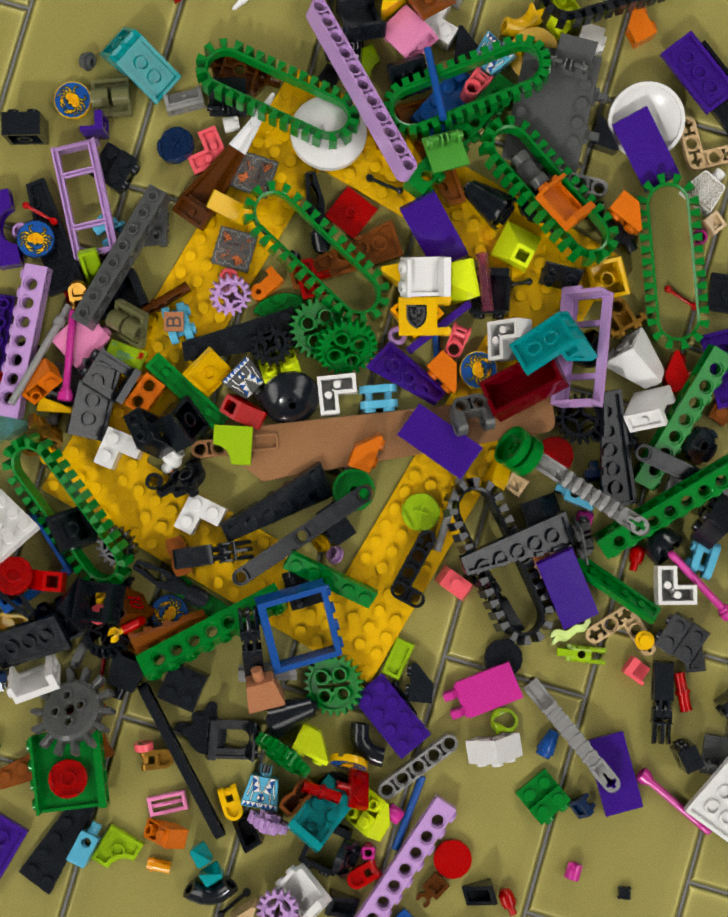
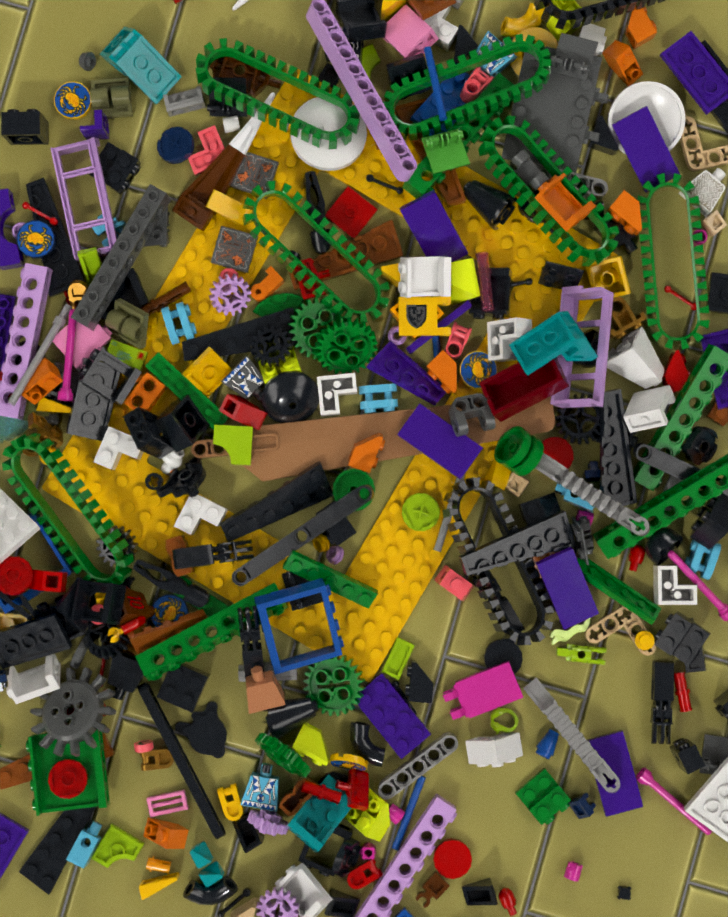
black plate [45,506,98,554] -> none
nougat tile [164,312,184,332] -> none
black panel [205,718,260,762] -> none
black beam [390,530,436,608] -> none
neon yellow slope [490,221,542,272] -> none
coral panel [620,655,650,686] -> none
none -> yellow slope [139,872,180,900]
none -> orange slope [602,40,643,86]

